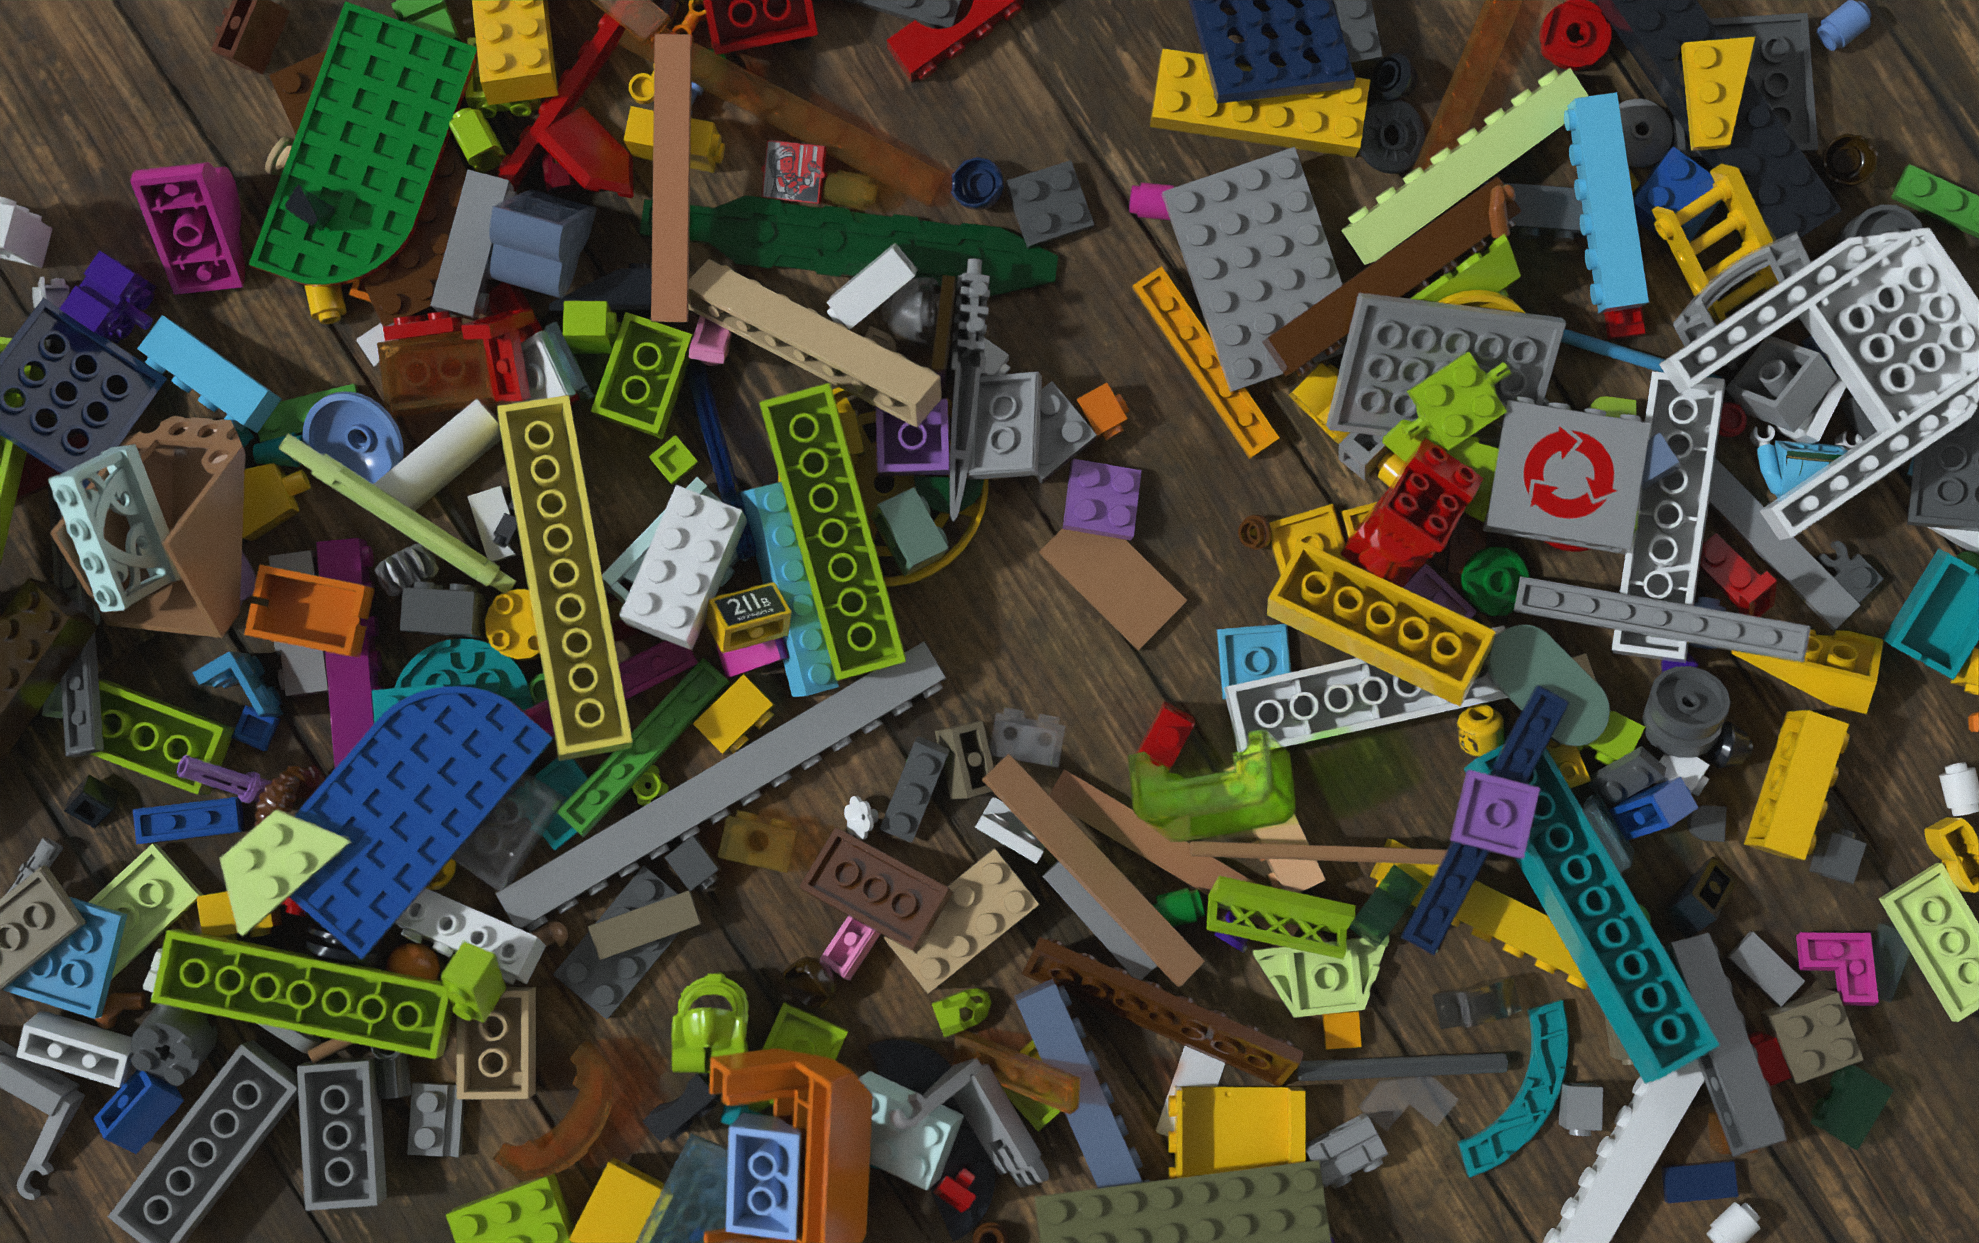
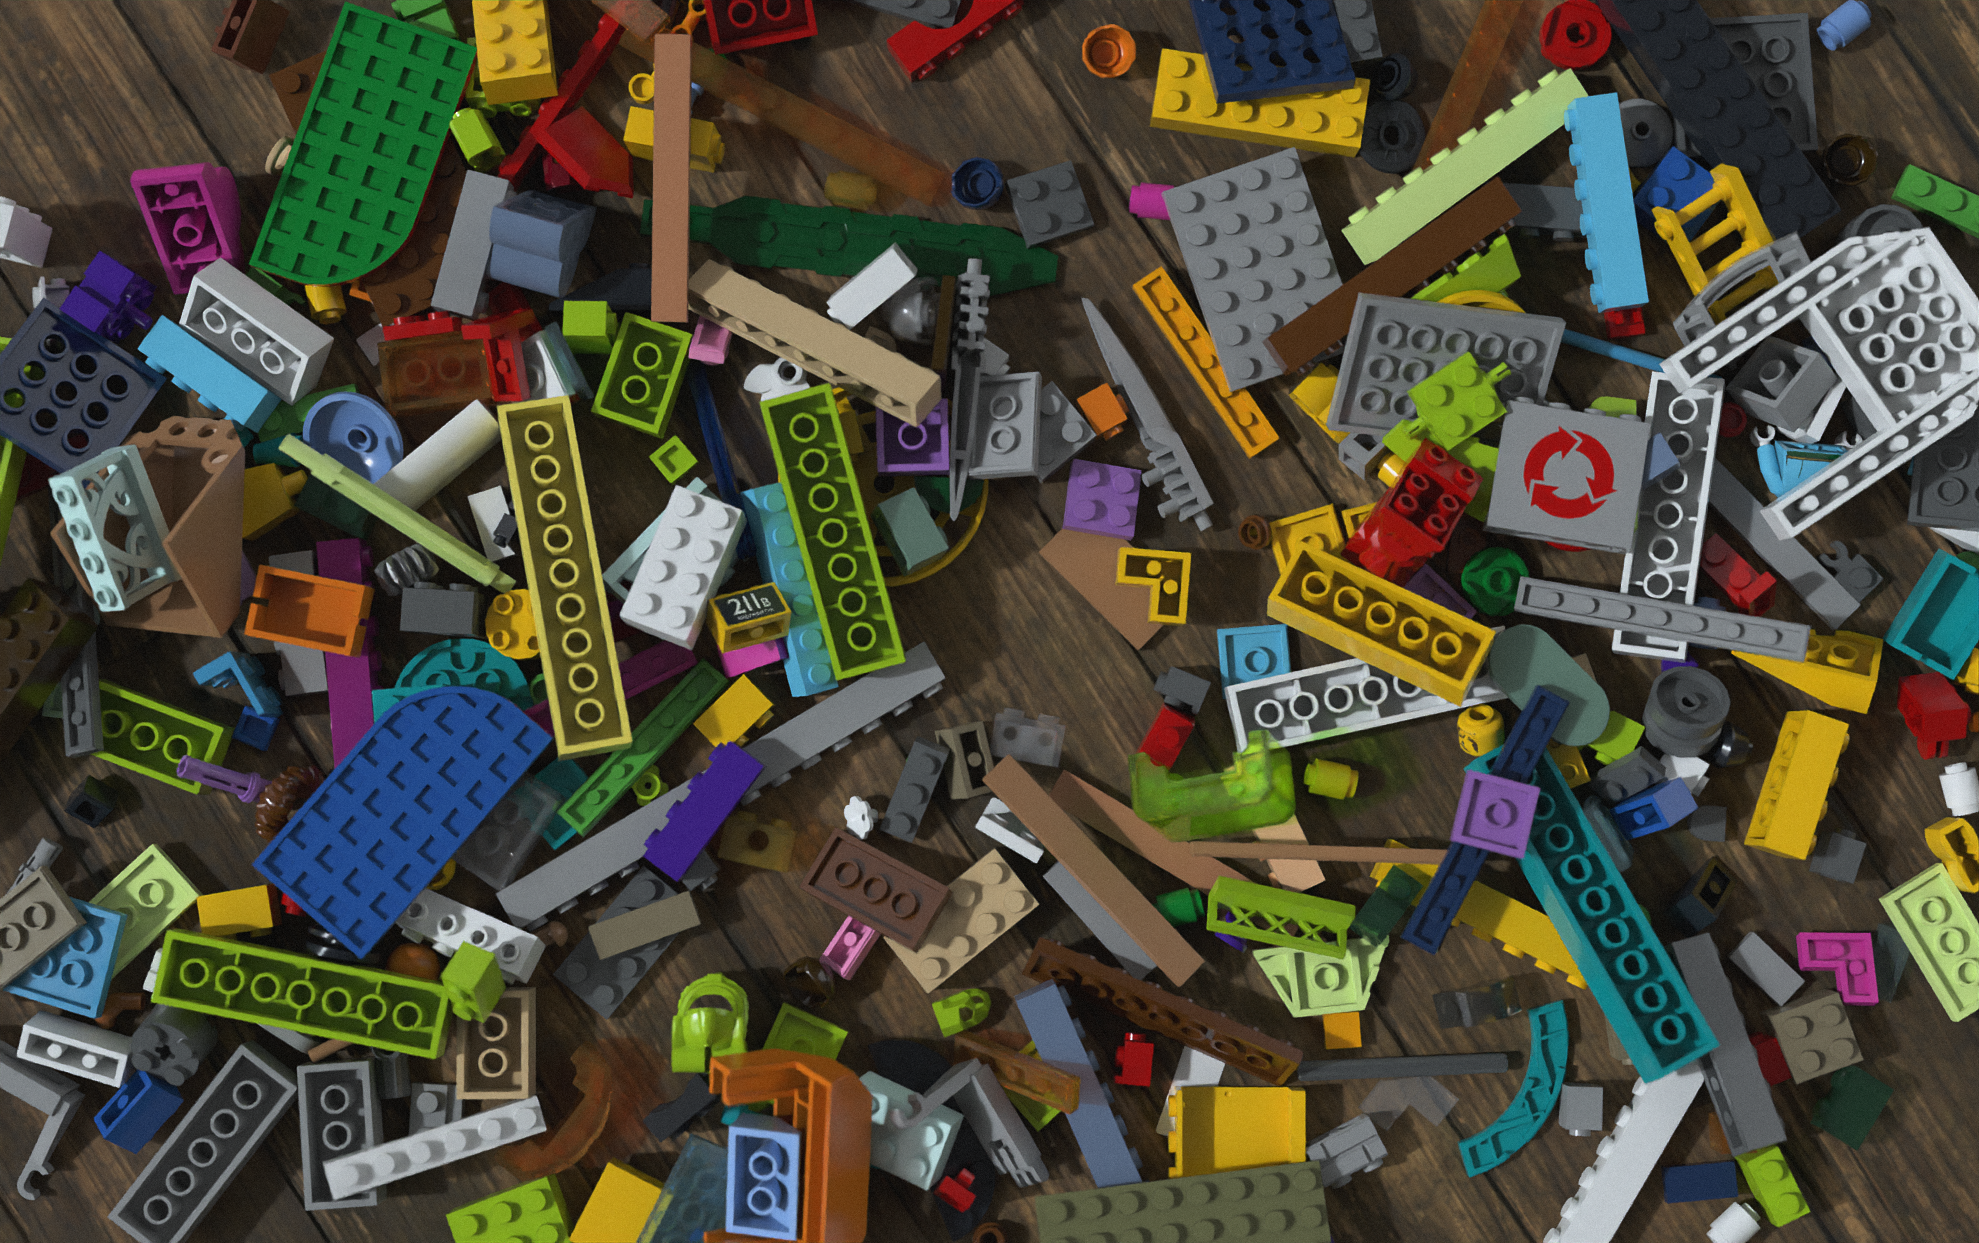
blue tile [133,797,245,844] -> none
yellowish green wing [220,810,352,936] -> none
black slope [284,184,336,231] -> none
piece [761,140,827,204] -> none
dark orange arm [1488,184,1515,238] -> none
yellow wing [1681,37,1755,151] -> none
none -> white brick [179,257,334,406]
none -> bright green plate [246,267,307,307]
none -> clear green brick [294,475,378,540]
none -> white arch [323,1095,547,1200]
none -> dark purple brick [643,740,767,882]
none -> white plate [744,357,810,401]
none -> orange hair [1082,24,1136,78]
none -> light grey piece [1082,298,1214,532]
none -> red brick [1113,1032,1154,1087]
none -> yellow brick [1115,547,1191,626]
none -> dark grey brick [1153,666,1211,716]
none -> yellow brick [1304,758,1358,800]
none -> lime brick [1734,1145,1811,1228]
none -> red brick [1897,672,1971,760]

